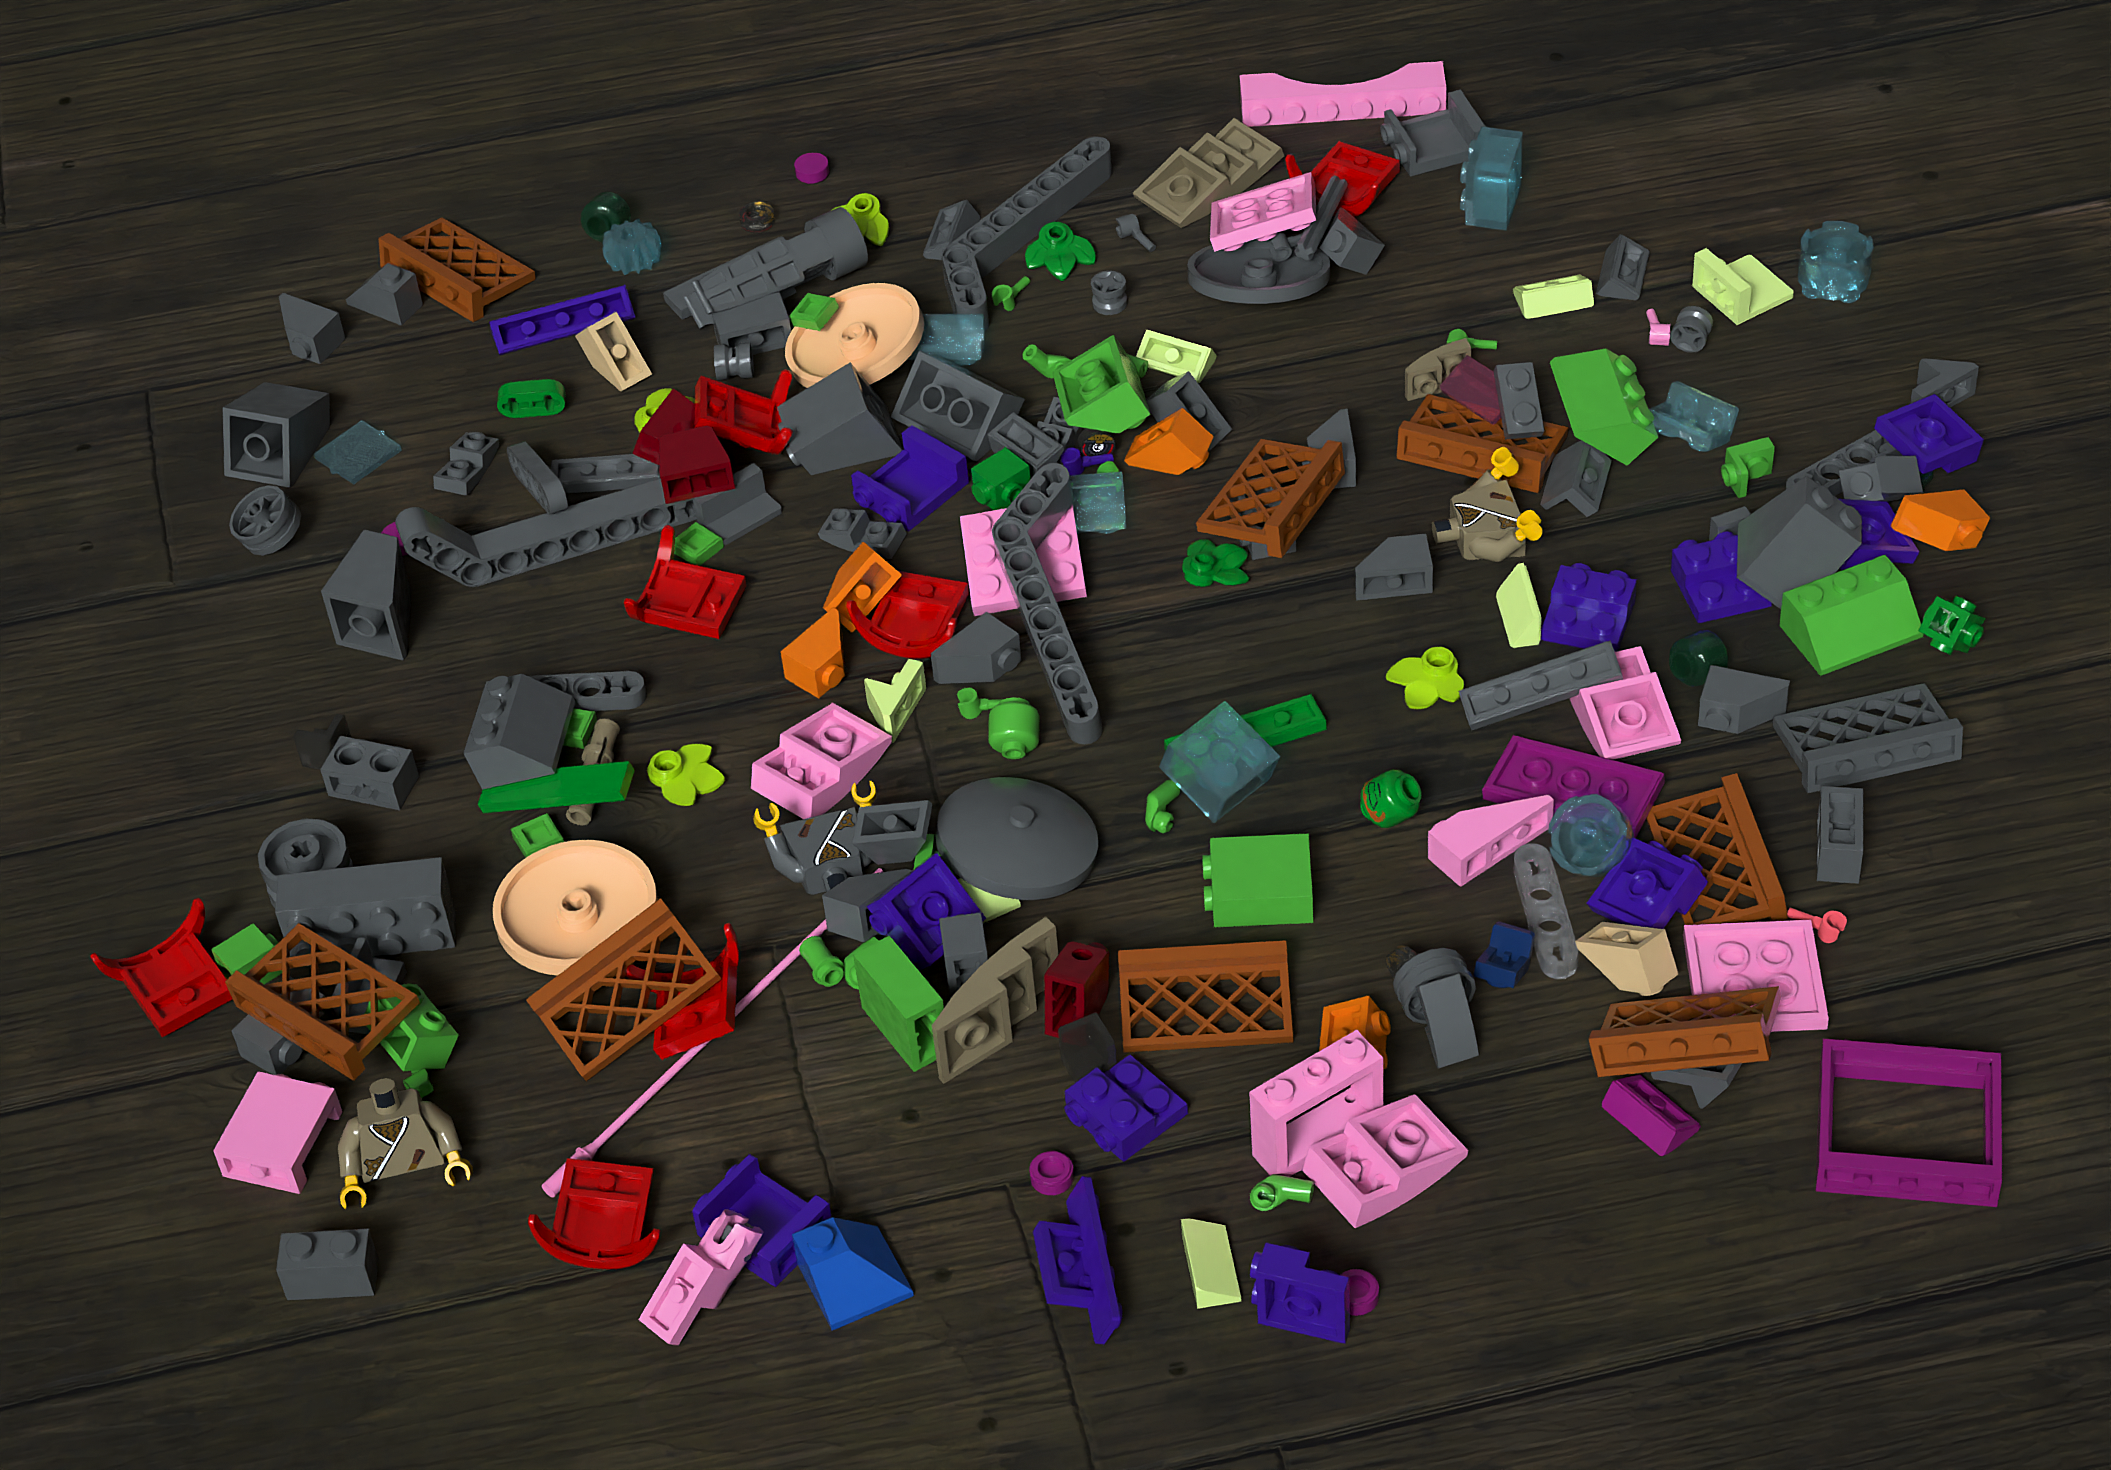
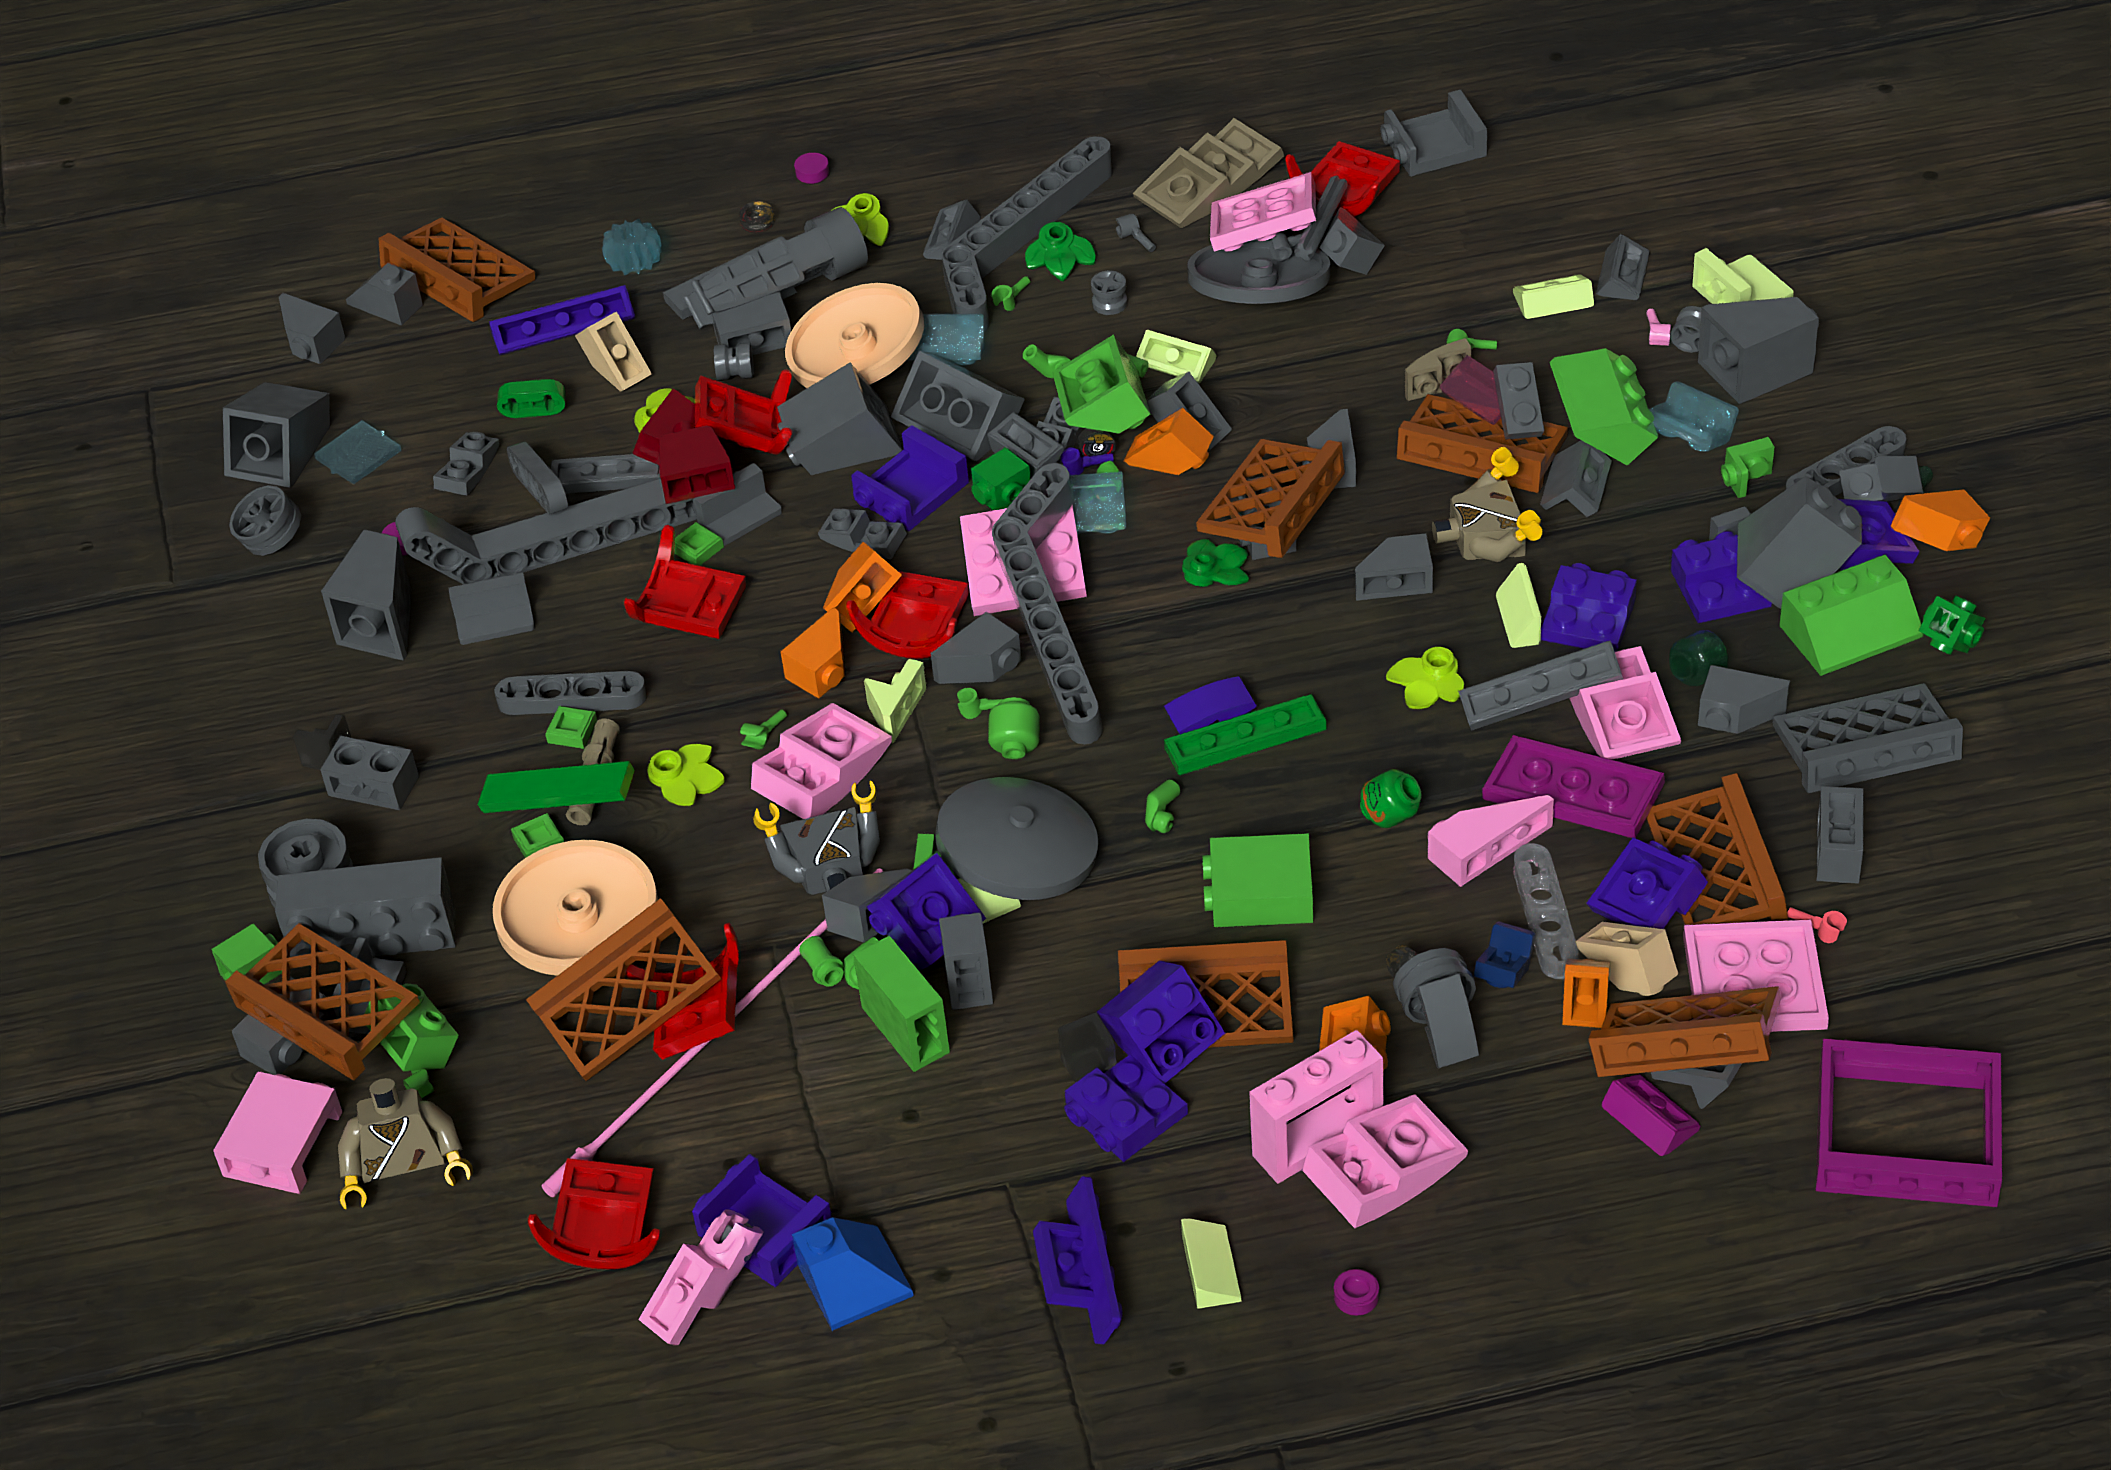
red piece [90,898,232,1037] -> none
dark grey brick [276,1229,379,1300] -> none
dark grey slope [463,674,575,790] -> none
clear green head [580,192,631,242] -> none
bright green tile [789,293,839,331] -> none
dark grey slope [852,800,932,865] -> none
dark tan slope [932,916,1059,1084] -> none
magenta tile [1029,1151,1074,1195] -> none
dark red torso [1044,941,1110,1045] -> none
clear light blue brick [1159,701,1280,823] -> none
bright pink arch [1240,61,1446,127] -> none
bright green arm [1250,1174,1314,1211] -> none
dark purple plate [1250,1243,1350,1344] -> none
clear light blue brick [1460,126,1523,231] -> none
clear light blue cylinder [1548,794,1634,877] -> none
clear light blue brick [1797,221,1874,303] -> none
dark purple plate [1874,394,1984,474] -> none
dark grey slope [1911,358,1979,408] -> none
none -> dark grey panel [448,572,535,645]
none -> bright green hand [740,710,787,749]
none -> dark purple slope [1097,961,1225,1084]
none -> dark purple slope [1164,676,1257,734]
none -> orange slope [1562,959,1610,1028]
none -> dark grey slope [1698,297,1819,404]

